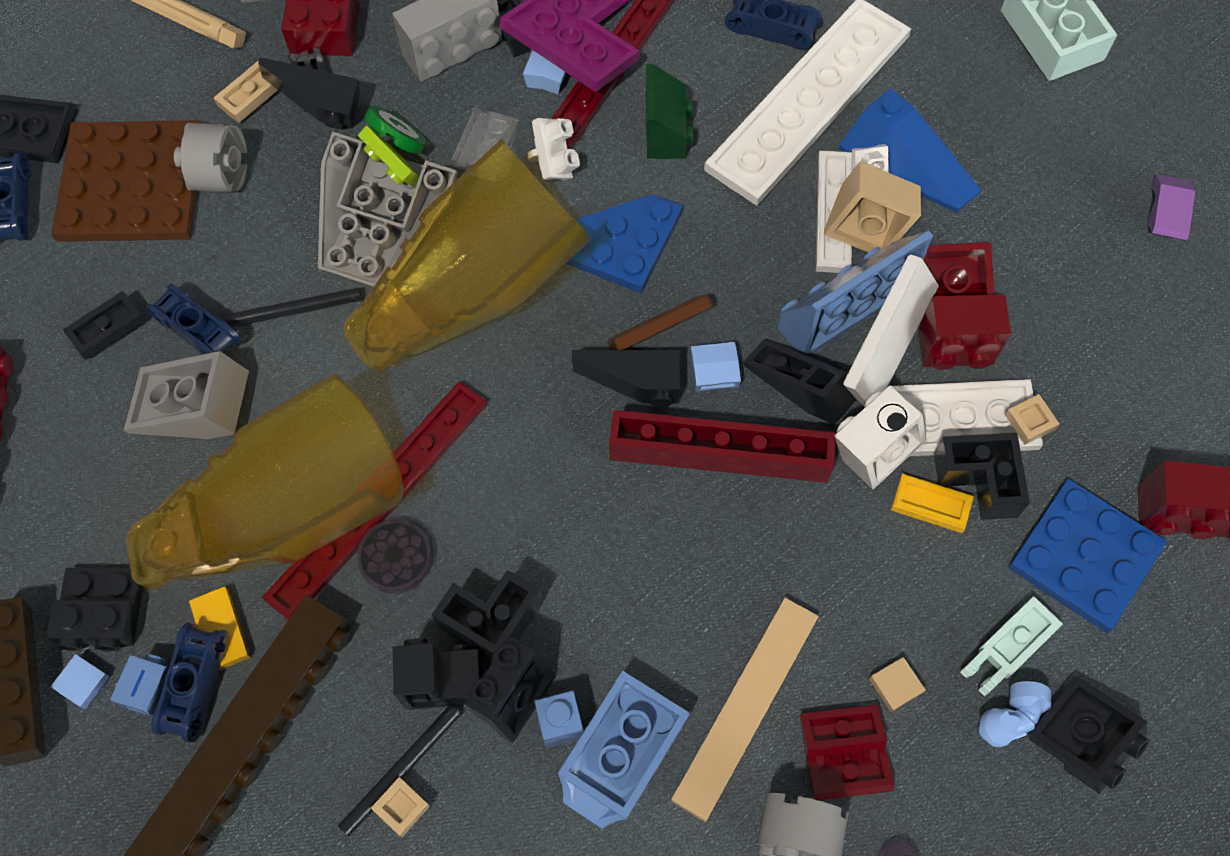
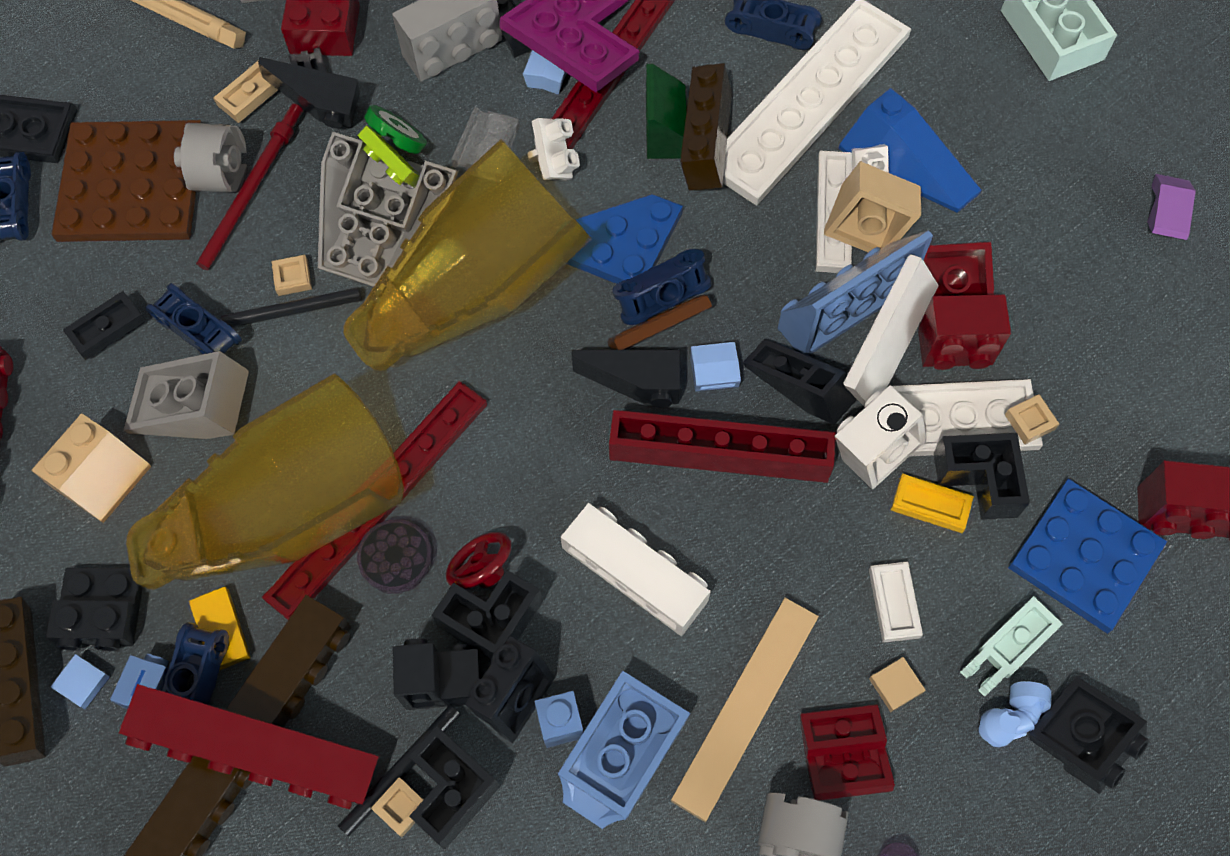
none -> tan slope [31,413,151,523]
none -> dark red brick [118,684,379,809]
none -> dark red bar [196,104,303,270]
none -> tan tile [271,255,312,296]
none -> black brick [408,725,500,849]
none -> dark red piece [446,532,511,589]
none -> white brick [561,503,710,637]
none -> dark blue piece [612,249,712,325]
none -> dark brown brick [680,63,732,191]
none -> white tile [869,562,923,643]

